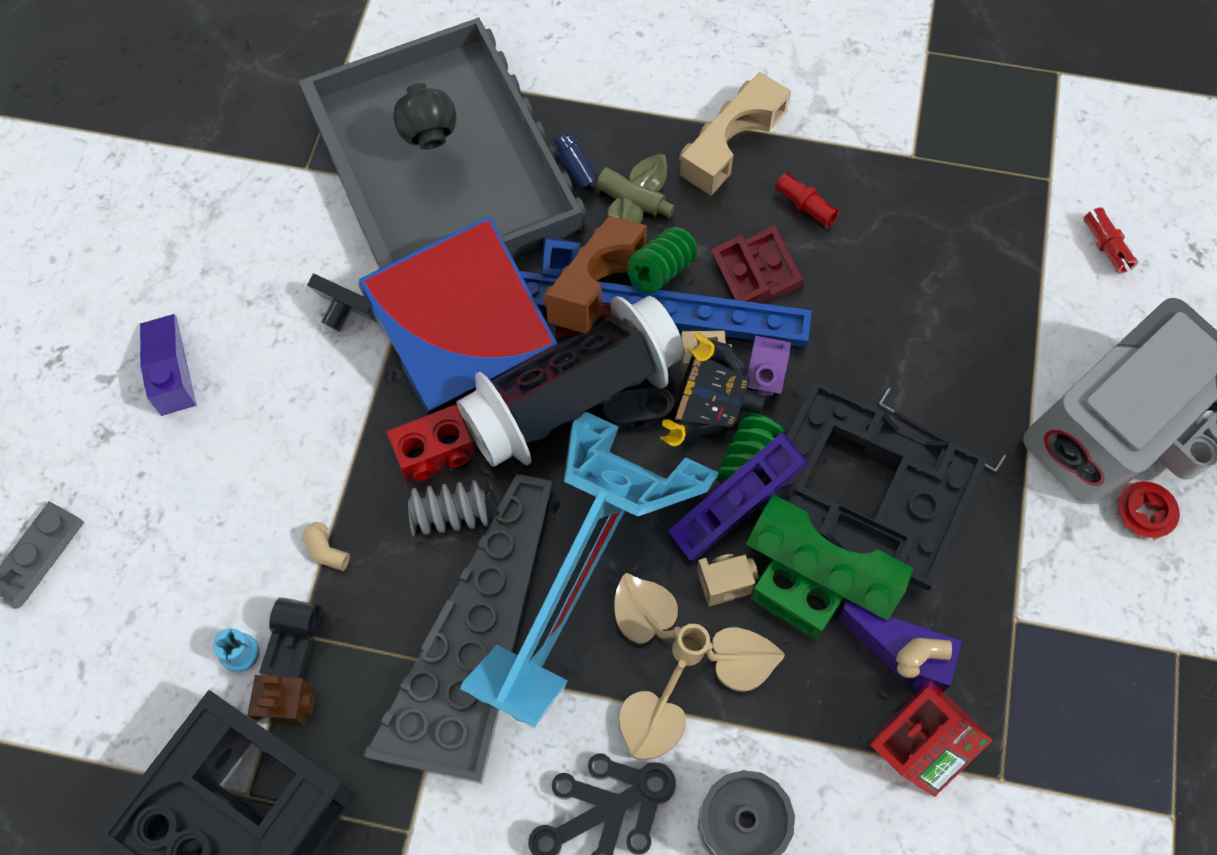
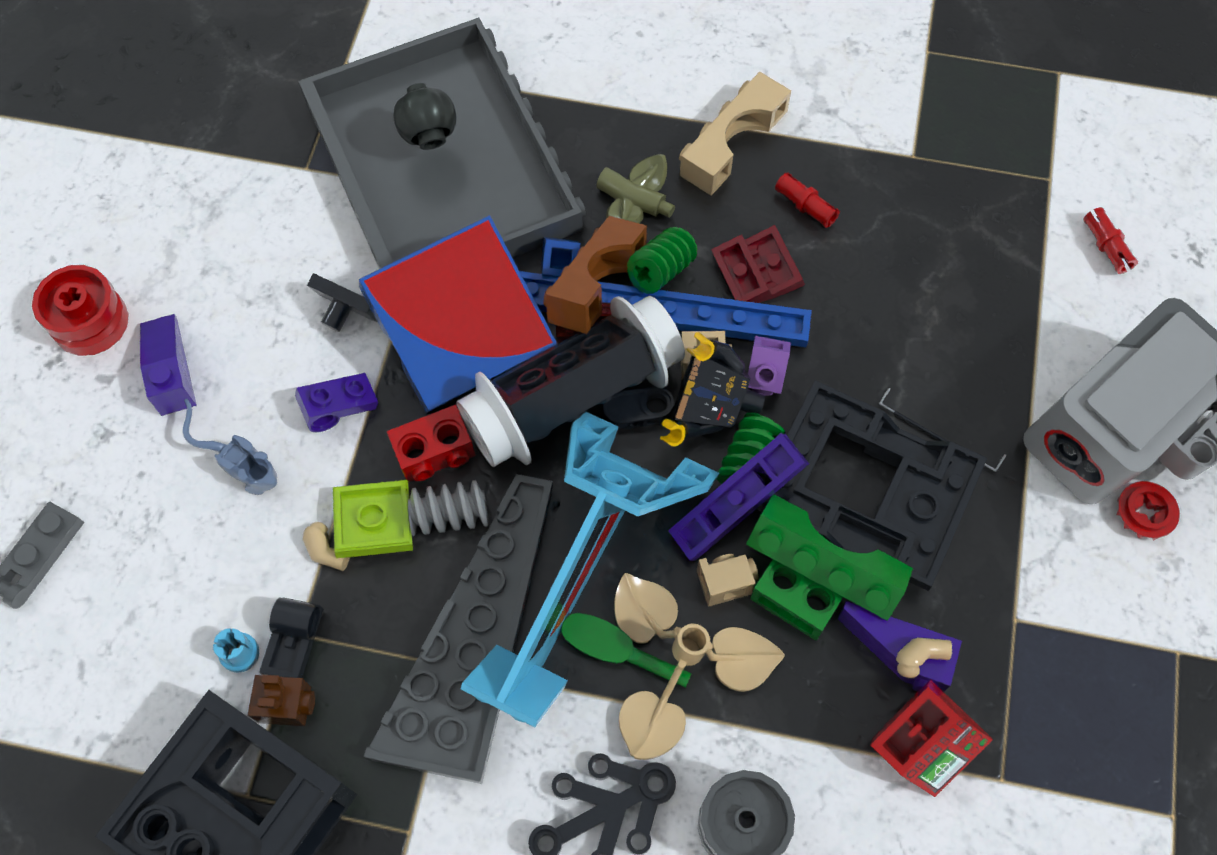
dark blue plant [553,132,597,189] -> none
none -> red wheel [32,265,129,356]
none -> sand blue animal [182,399,277,495]
none -> dark purple plate [295,373,378,433]
none -> lime tile [333,480,413,559]
none -> green piece [562,613,692,688]

